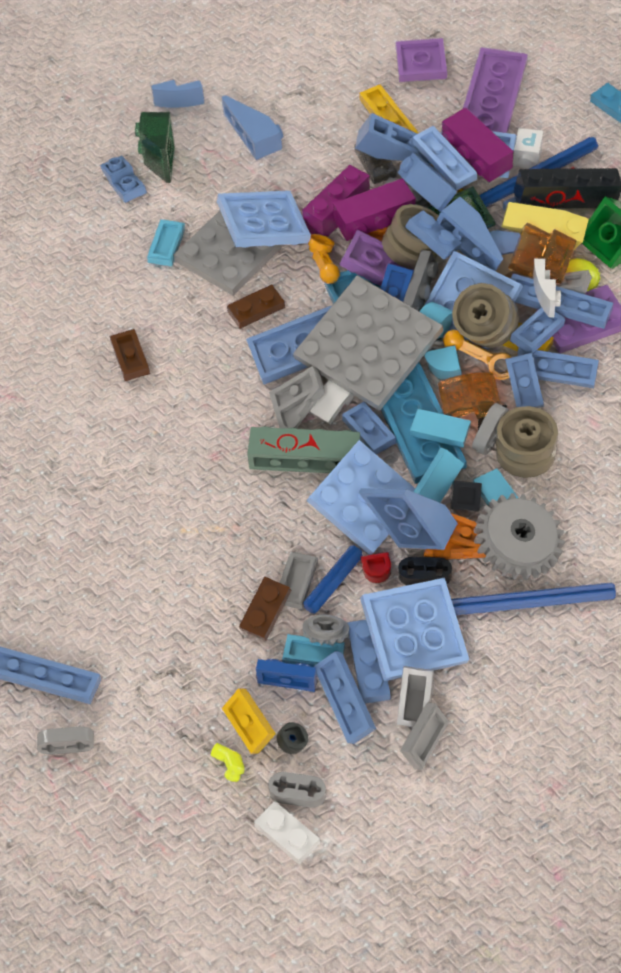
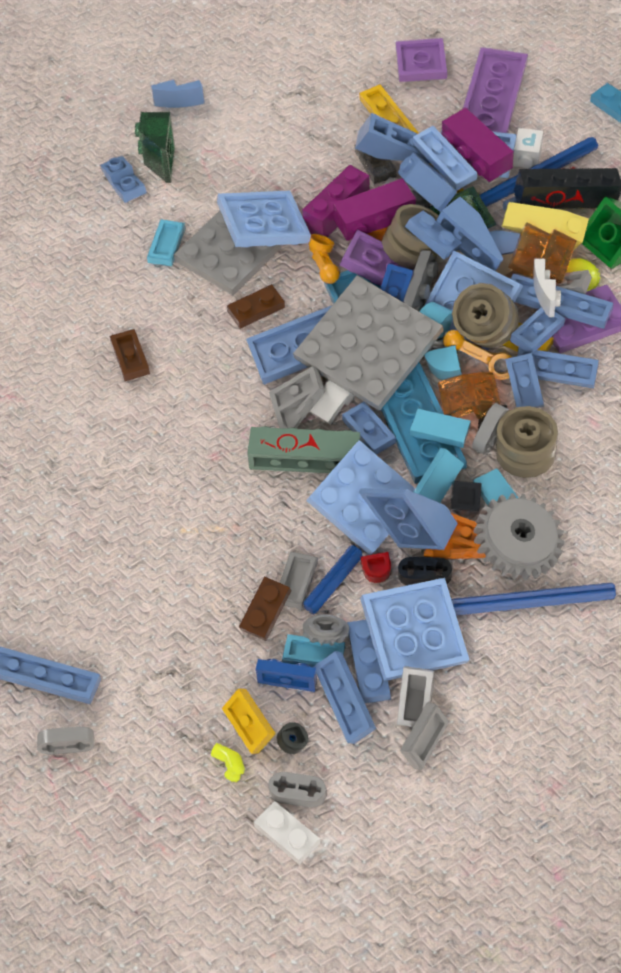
medium blue slope [221,95,284,160] -> none

